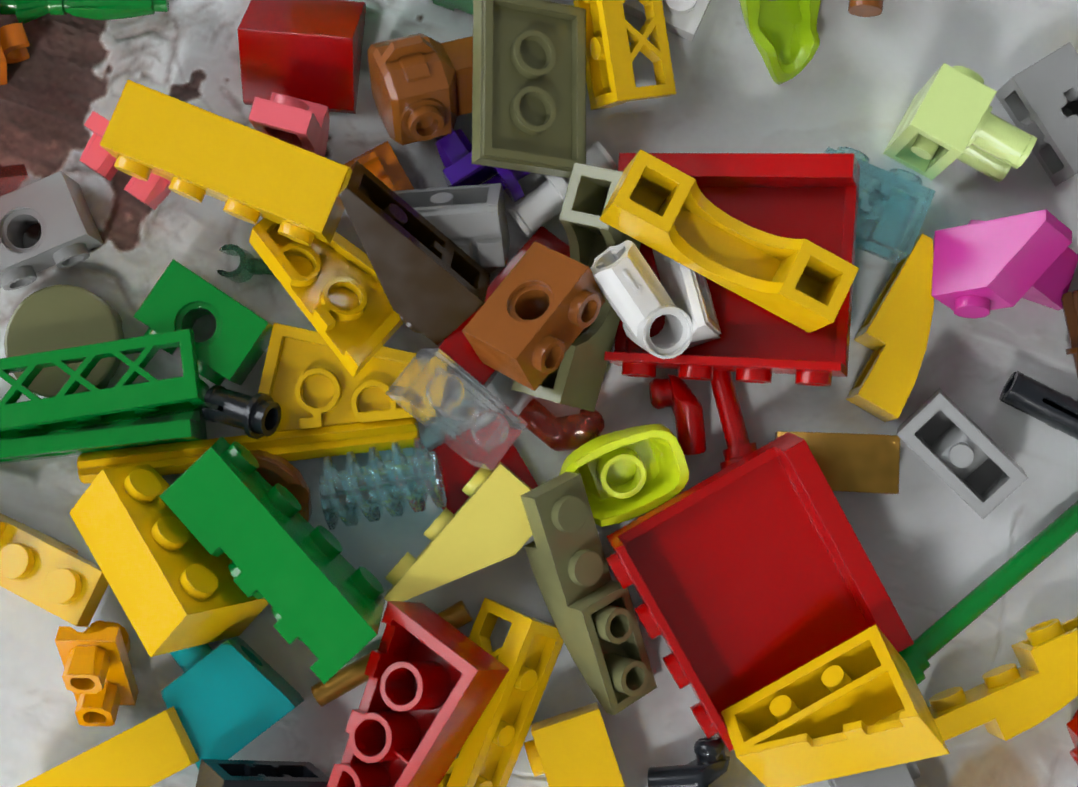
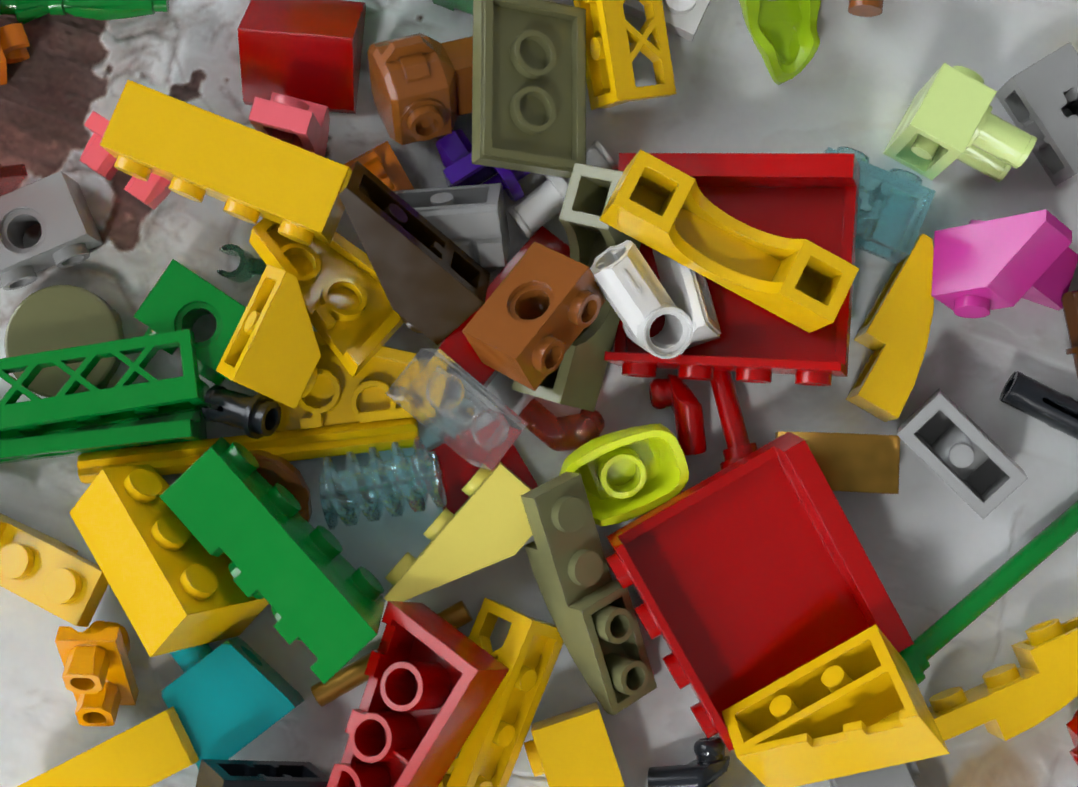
none -> yellow slope [216,264,321,409]

